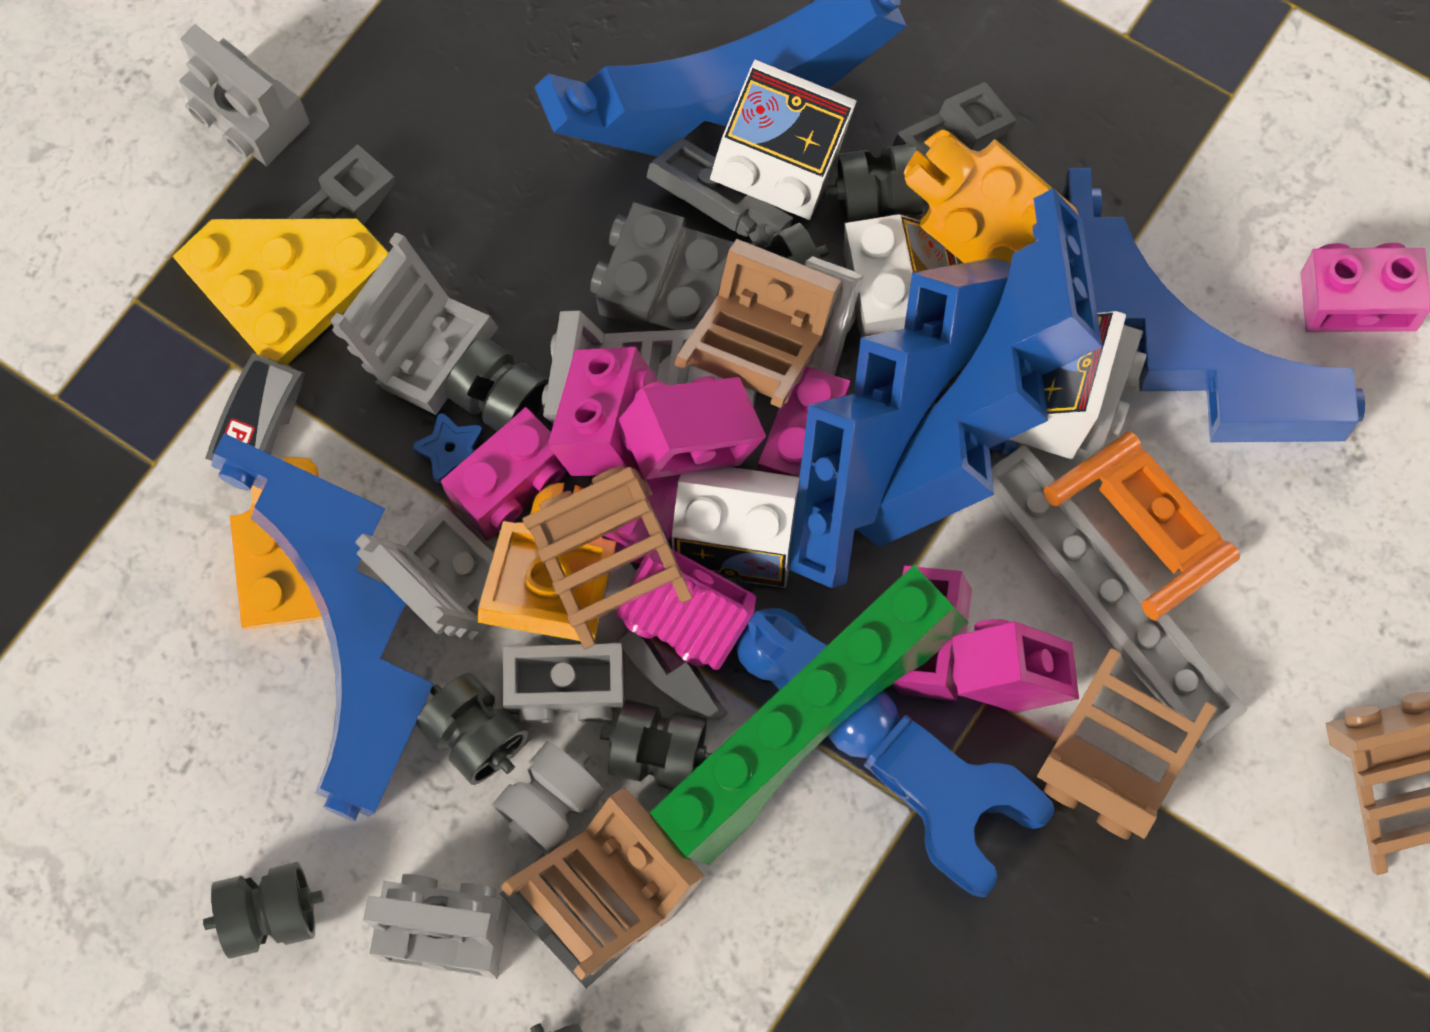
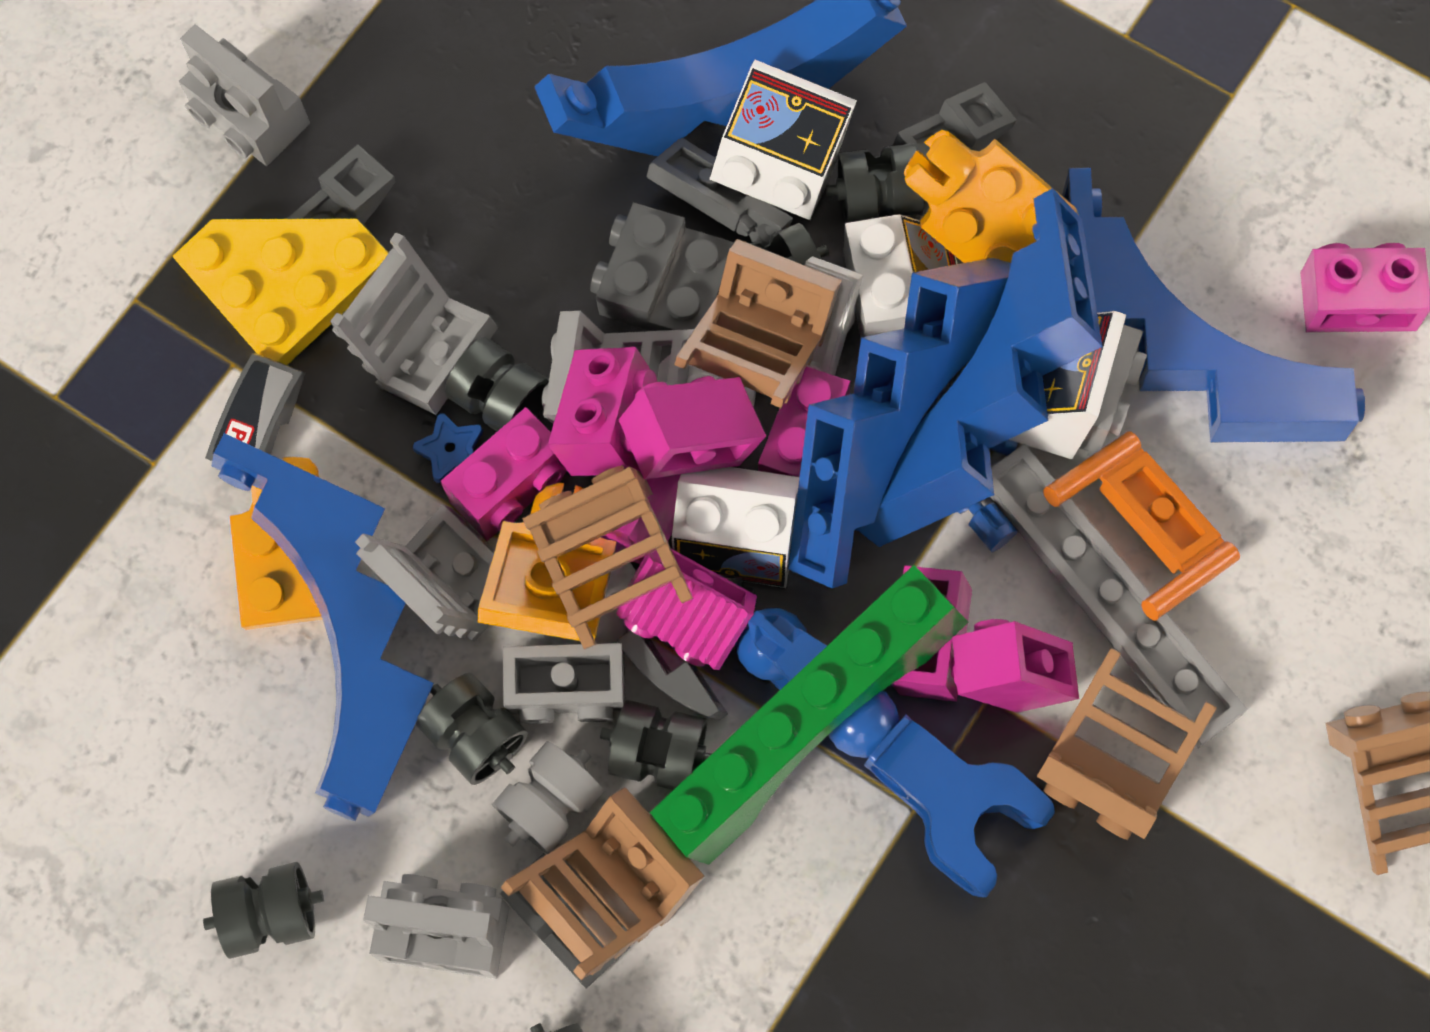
none -> blue piece [958,502,1018,553]

